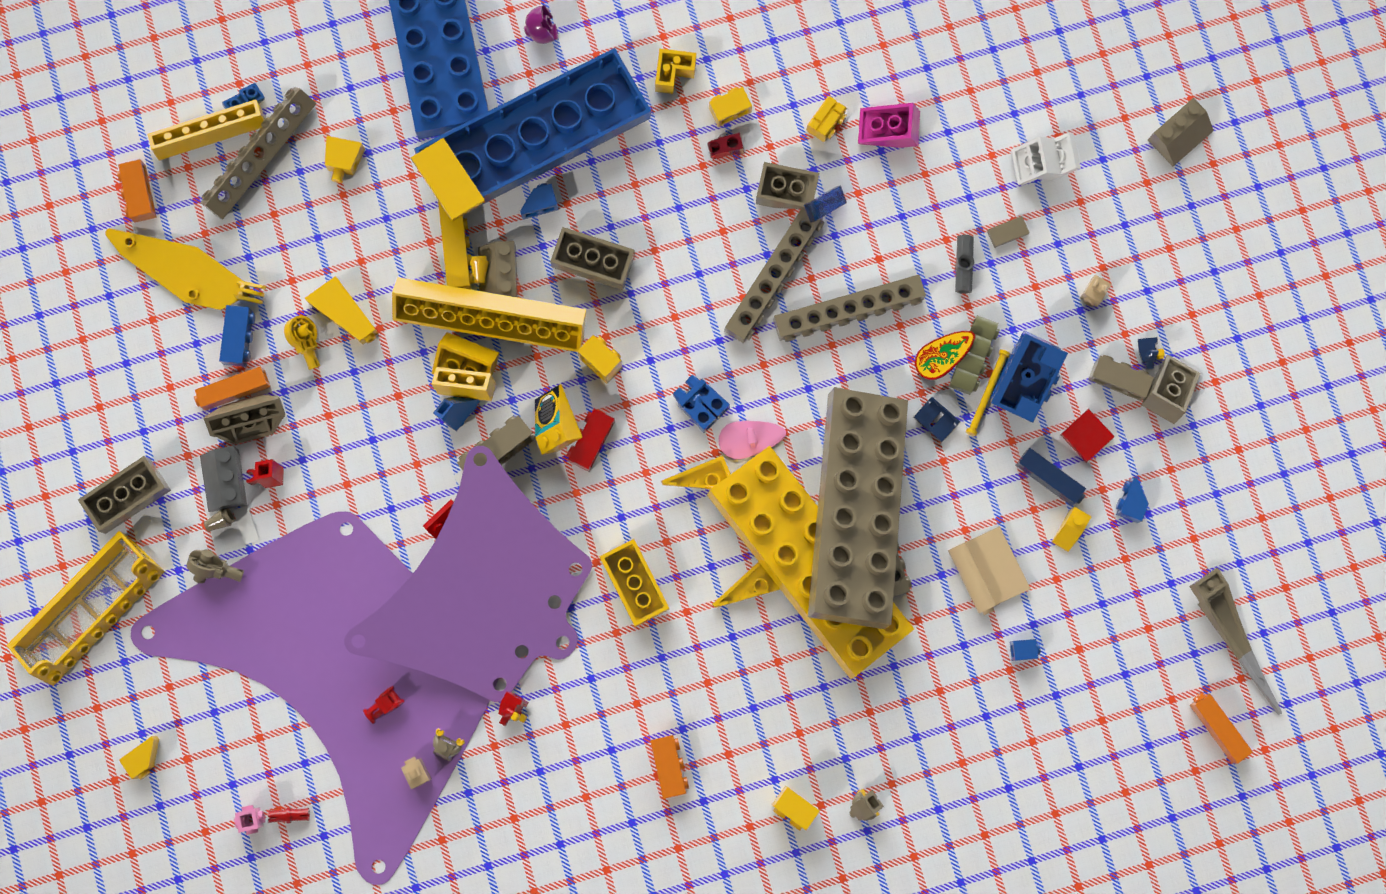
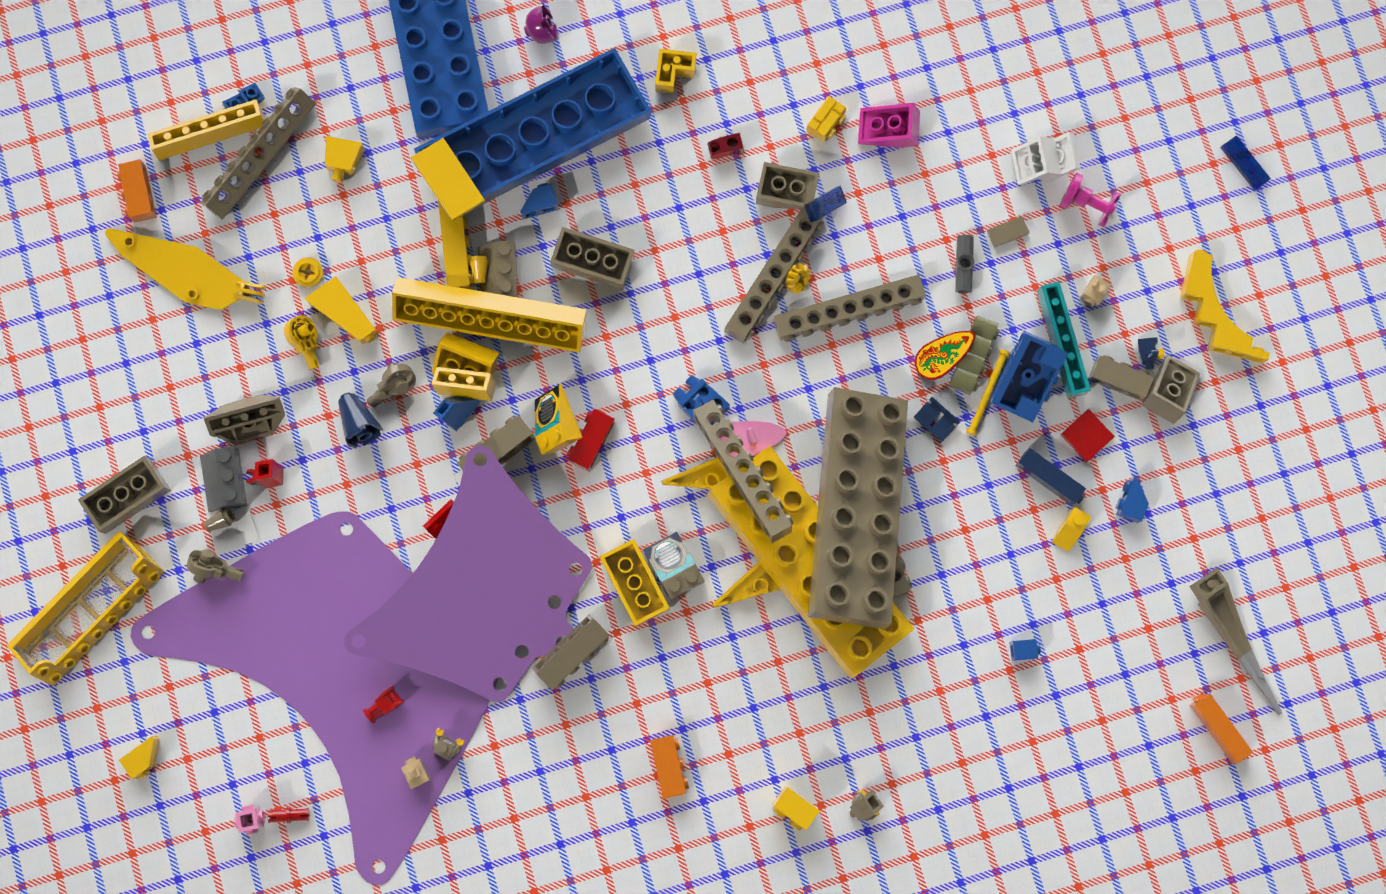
orange brick [194,366,271,411] -> none
blue brick [219,305,255,367] -> none
red piece [498,691,529,726] -> none
yellow brick [577,335,622,384] -> none
yellow brick [709,87,752,127] -> none
tan door [948,526,1031,615] -> none
dark tan slope [1148,98,1214,167] -> none
none -> yellow gear [292,257,323,287]
none -> dark blue cone [338,392,383,448]
none -> dark tan pin [367,363,416,409]
none -> dark tan brick [533,614,610,690]
none -> slope [643,532,705,601]
none -> dark tan brick [693,400,794,544]
none -> yellow gear [786,263,811,294]
none -> teal brick [1037,281,1091,399]
none -> dark pink piece [1059,173,1121,227]
none -> yellow arch [1180,250,1270,364]
none -> clear blue tile [1220,135,1271,191]

